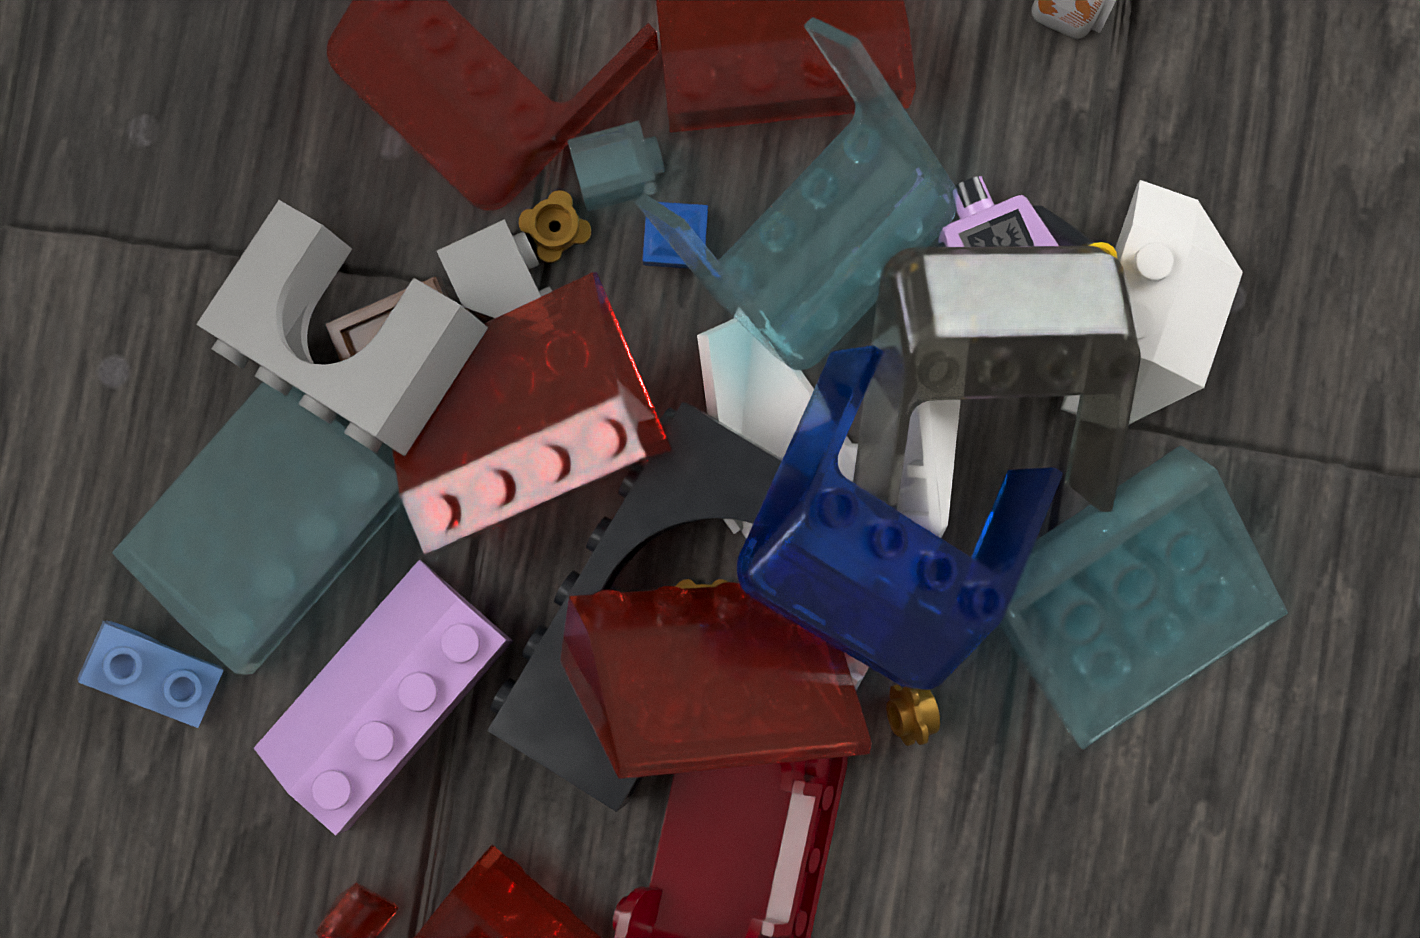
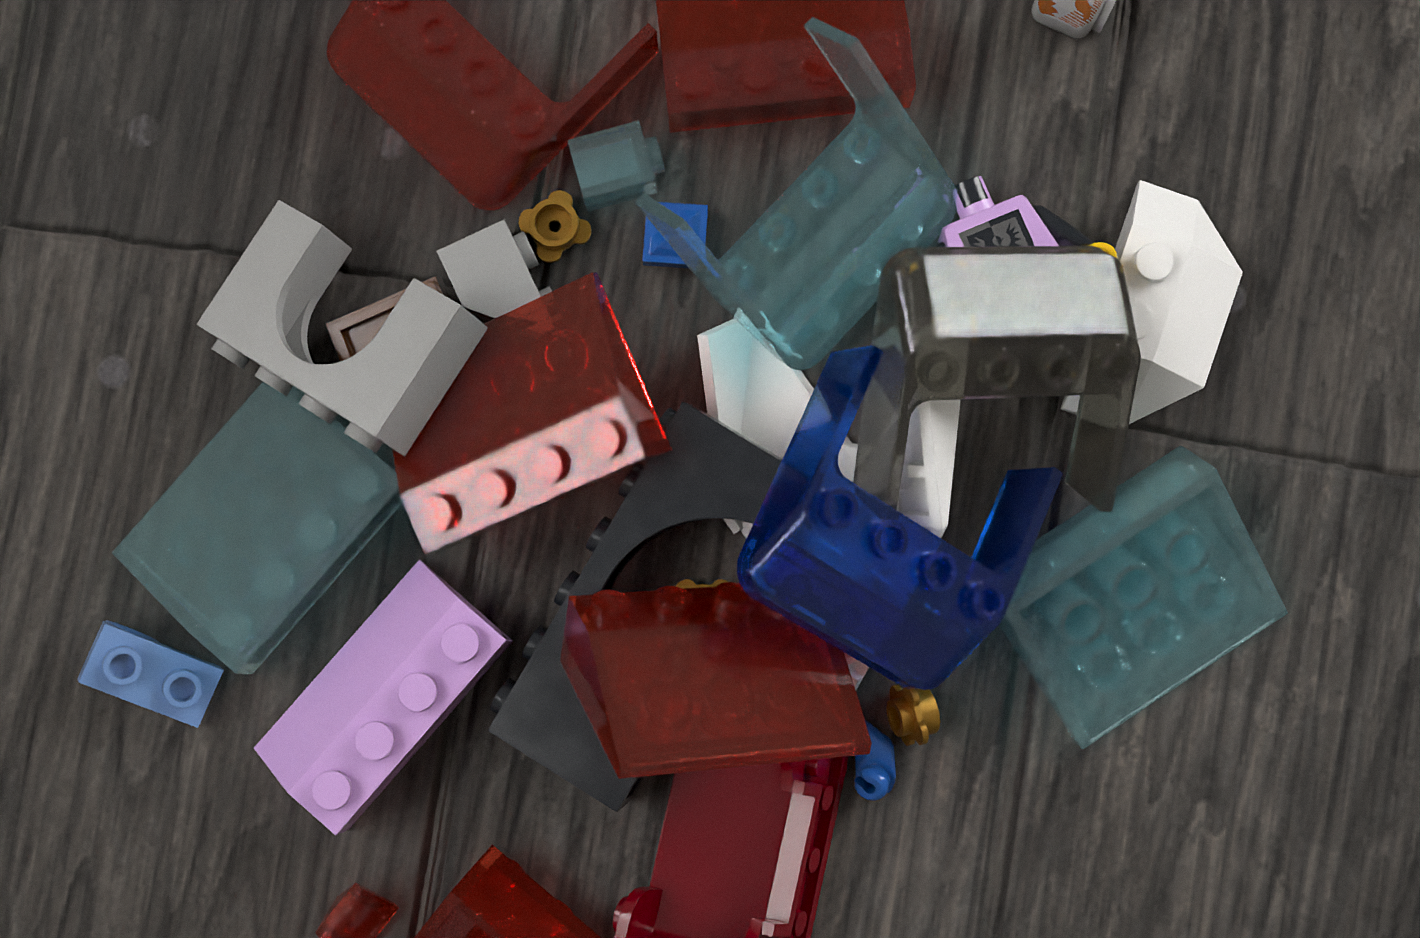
none -> blue arm [830,707,896,801]

